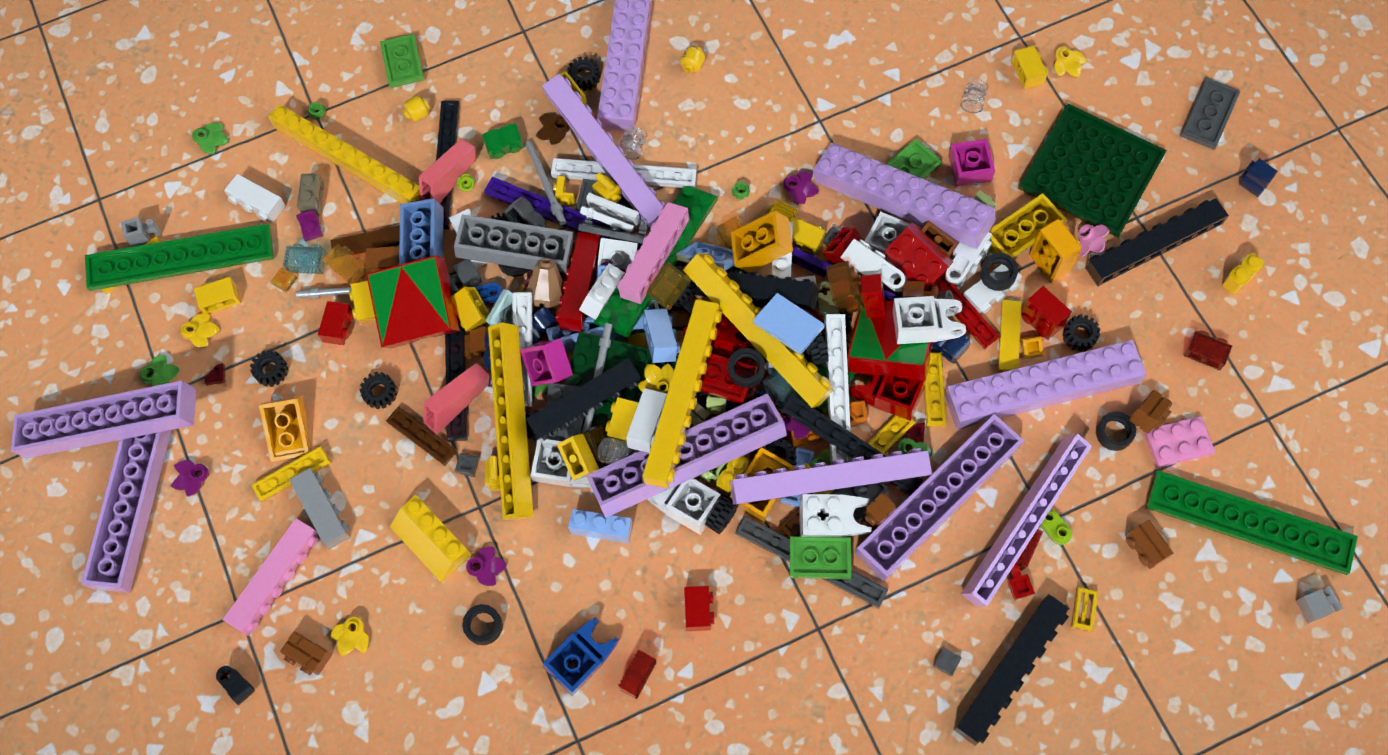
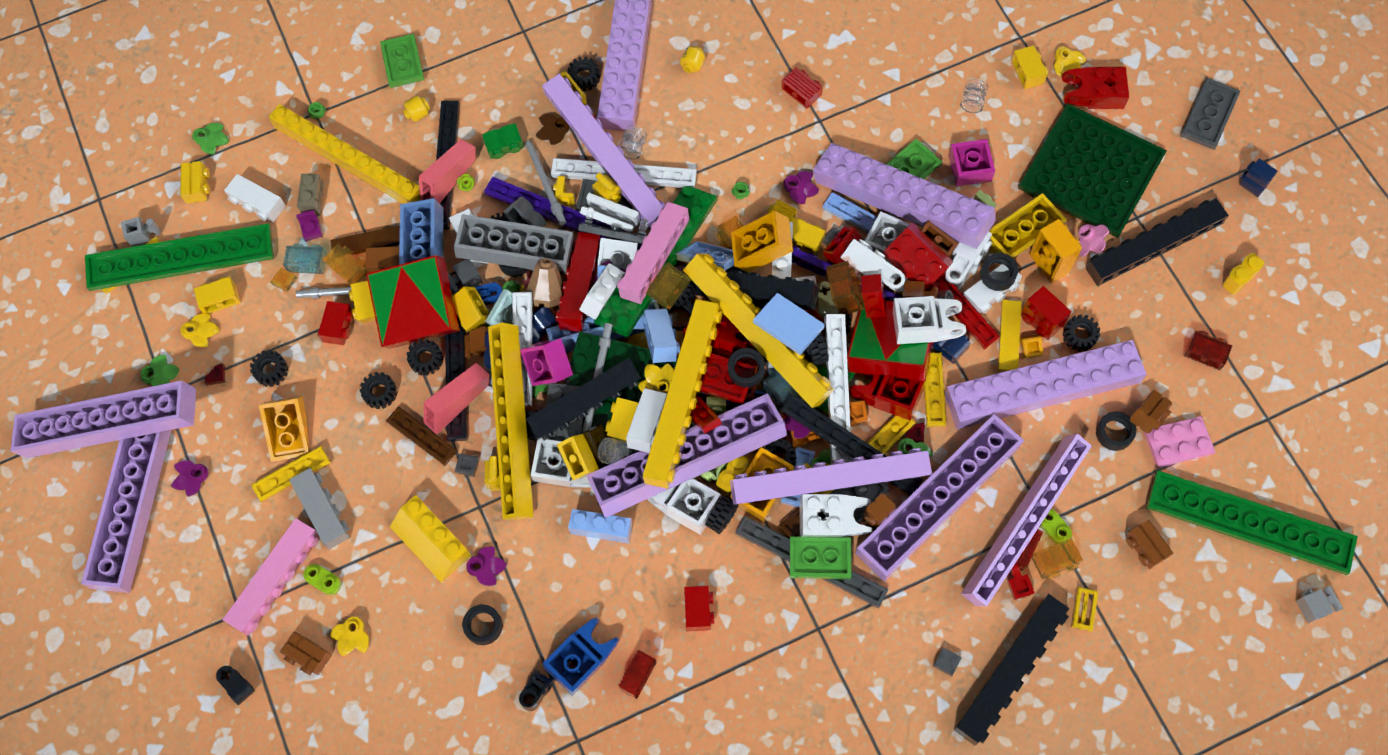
none -> yellow brick [180,161,210,204]
none -> lime plate [303,564,341,595]
none -> black tyre [406,339,443,376]
none -> bright green plate [502,280,520,293]
none -> black piece [519,669,555,711]
none -> red tile [690,394,722,433]
none -> red brick [781,67,822,109]
none -> light blue tile [822,192,877,234]
none -> clear yellow brick [1031,538,1083,580]
none -> red brick [1062,67,1129,109]

